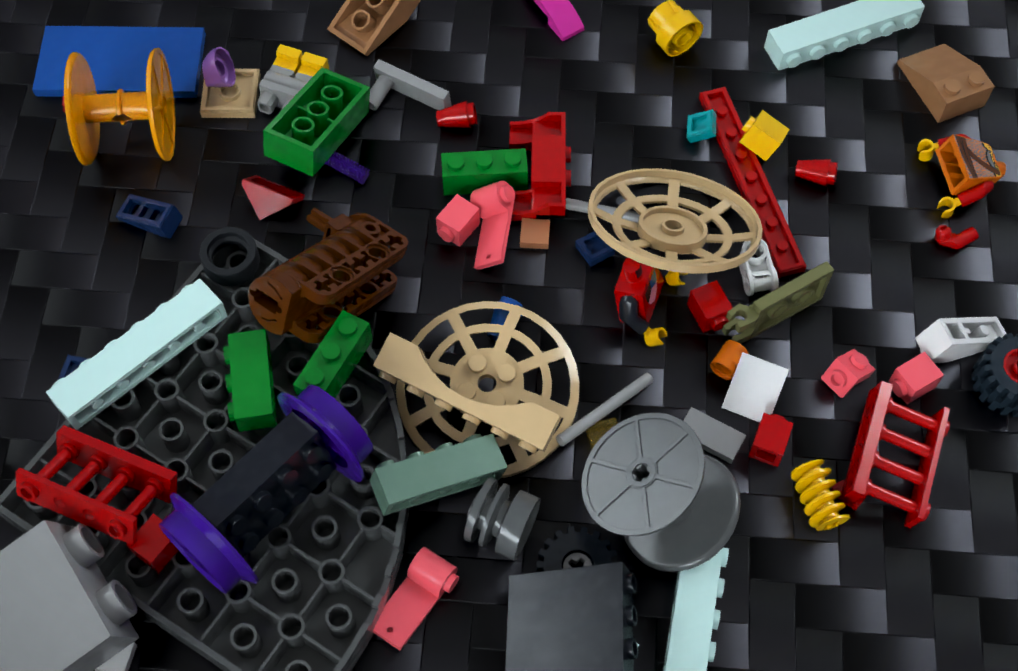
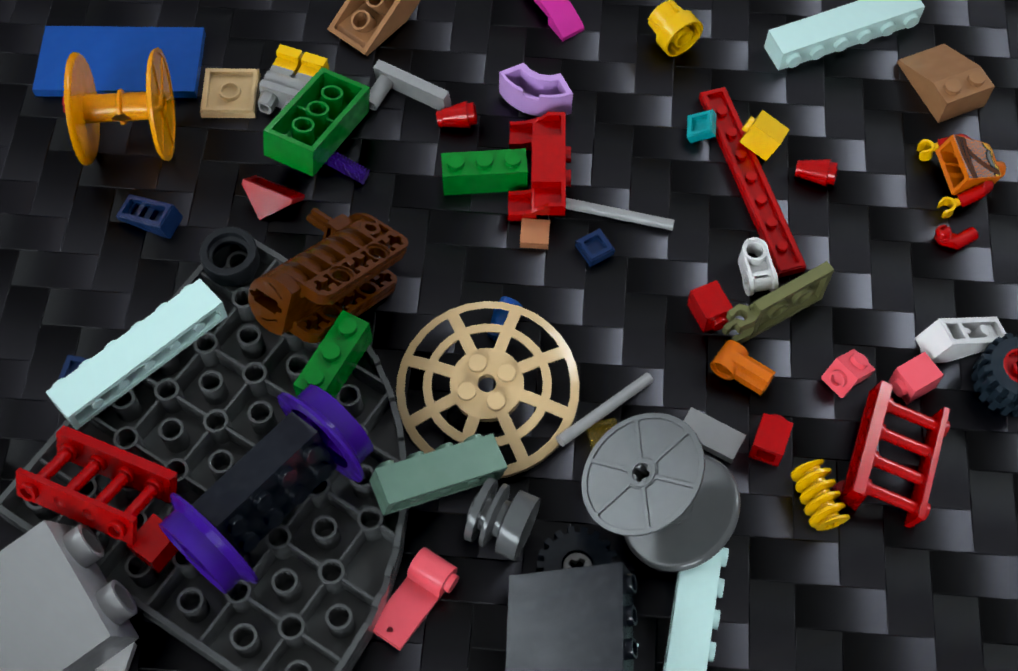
medium lavender hat [202,47,236,88] -> none
green brick [223,329,277,432] -> none
tan arch [373,332,561,454] -> none
coral brick [436,194,480,247] -> none
coral door [470,181,515,270] -> none
tan dish [587,169,763,274] -> none
torso [614,257,688,347] -> none
white sticker [721,352,789,422] -> none
none -> lavender brick [499,63,573,117]

